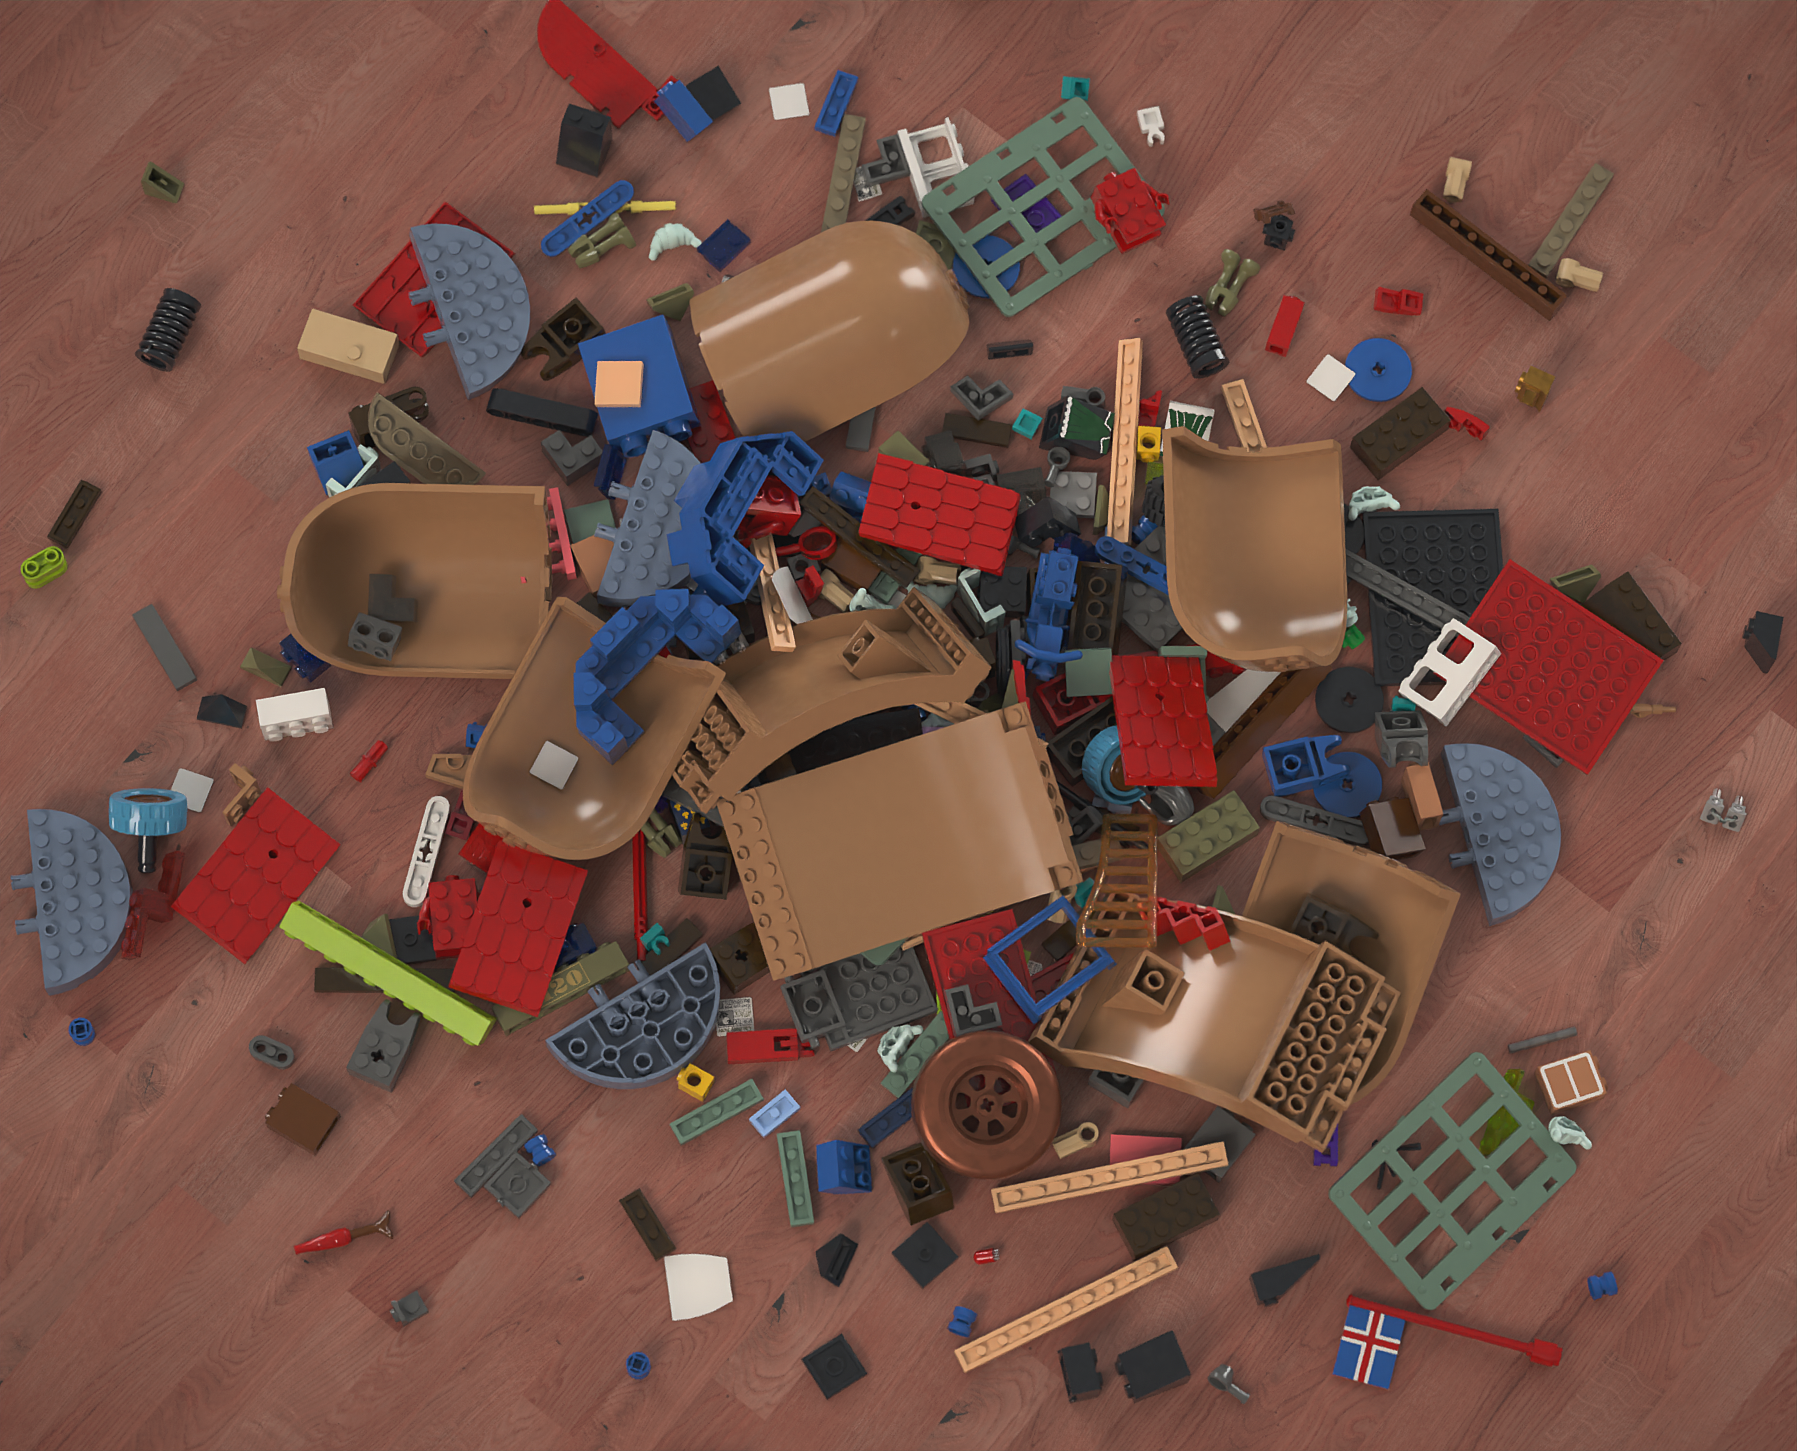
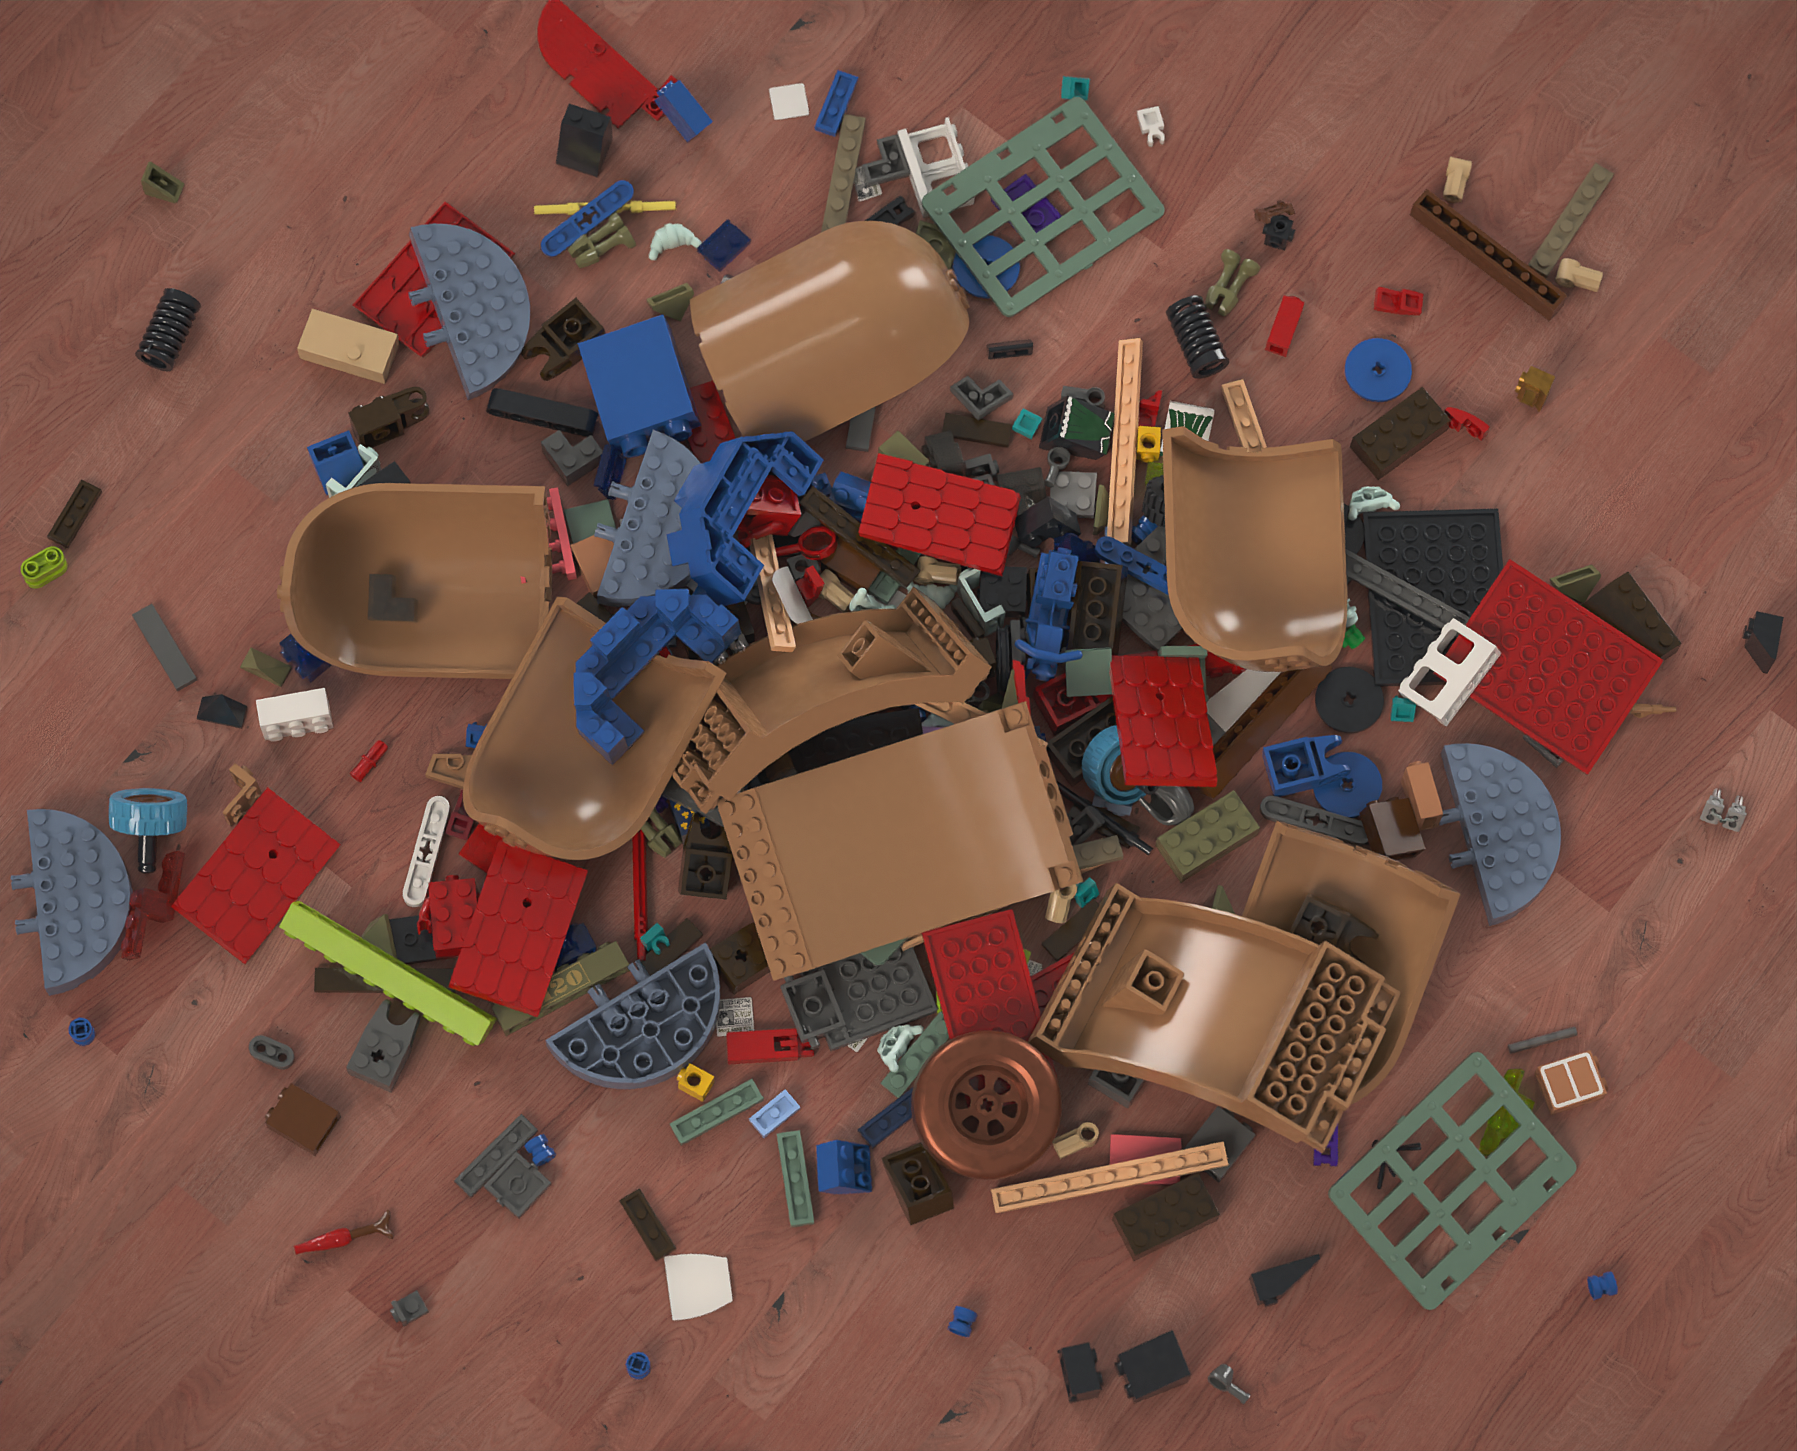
white sticker [171,768,214,812] -> none
dark grey brick [348,612,402,661] -> none
dark tan plate [368,392,486,485] -> none
white sticker [530,741,578,789] -> none
light nougat tile [595,361,644,407] -> none
black tile [685,66,741,121] -> none
black tile [801,1333,868,1400] -> none
black slope [815,1234,858,1287] -> none
black plate [891,1222,959,1289] -> none
dark grey brick [943,985,1002,1037] -> none
light nougat plate [954,1246,1178,1373] -> none
red piece [973,1248,999,1265] -> none
blue piece [983,896,1117,1025] -> none
clear orange bar [1076,814,1158,948] -> none
red torso [1091,167,1170,254] -> none
red brick [1136,897,1231,951] -> none
white sticker [1306,355,1355,401] -> none
flag [1332,1294,1563,1390] -> none
dark grey brick [1375,710,1428,768] -> none
light aqua piece [1549,1116,1592,1149] -> none

